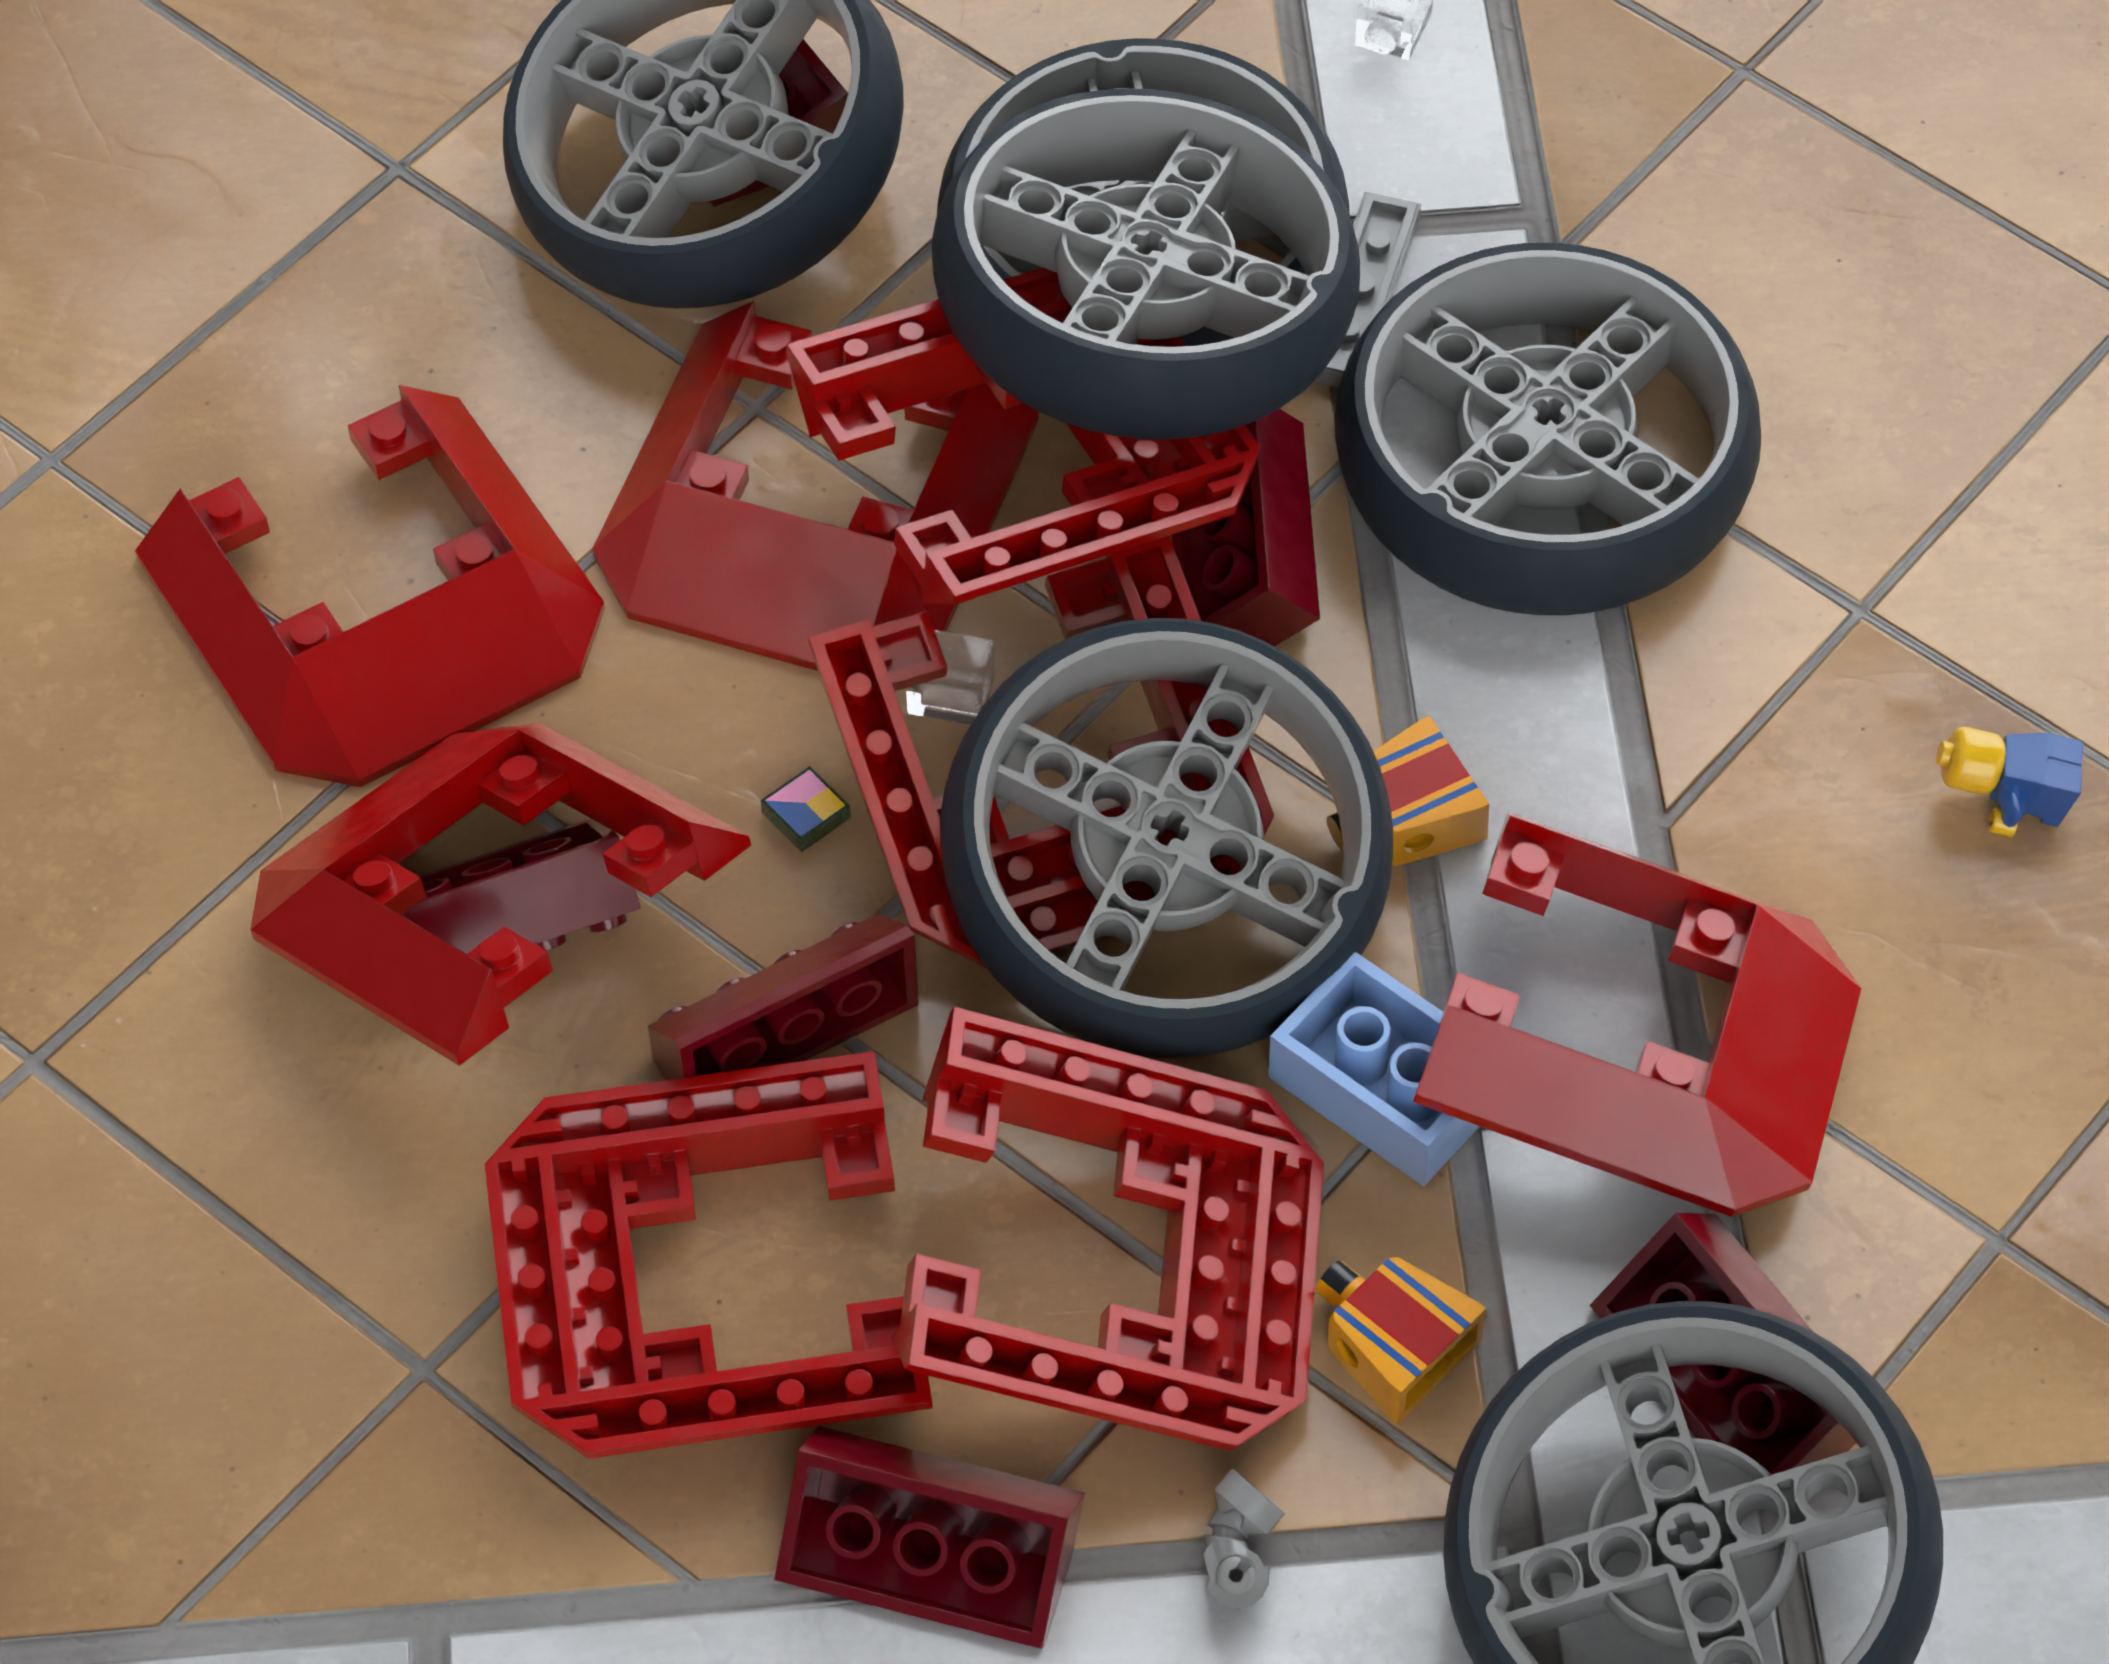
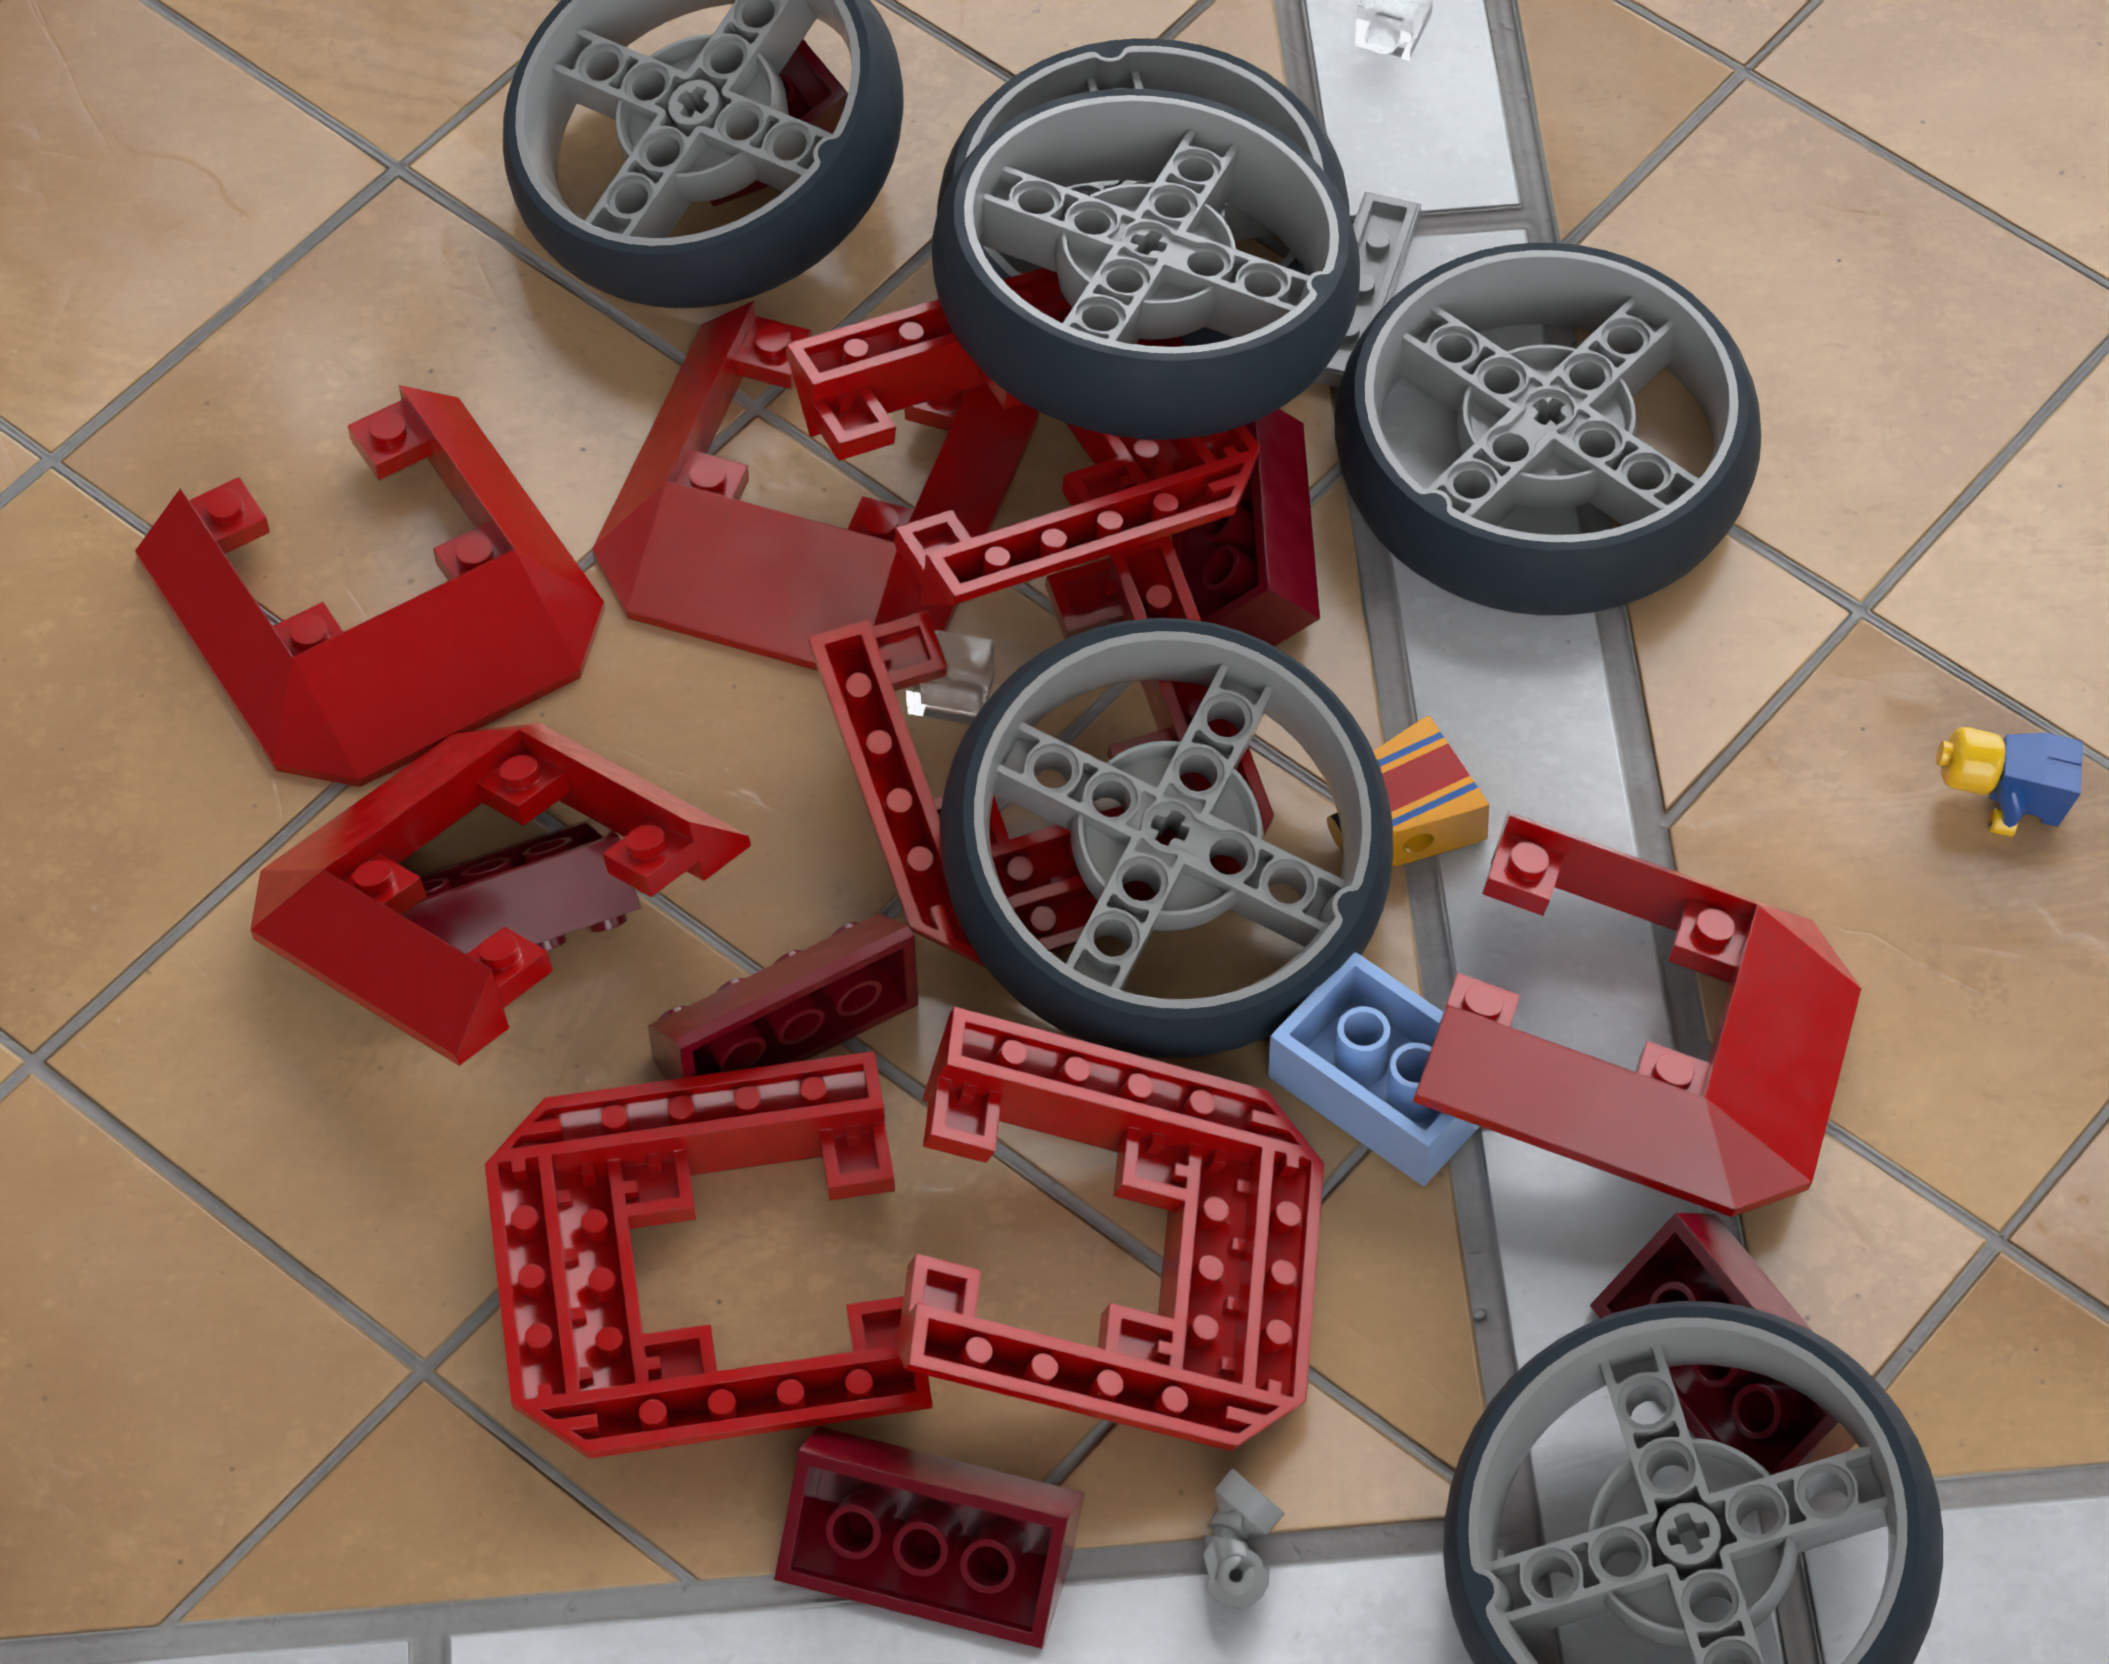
tile [761,766,851,852] -> none
torso [1316,1257,1486,1425] -> none

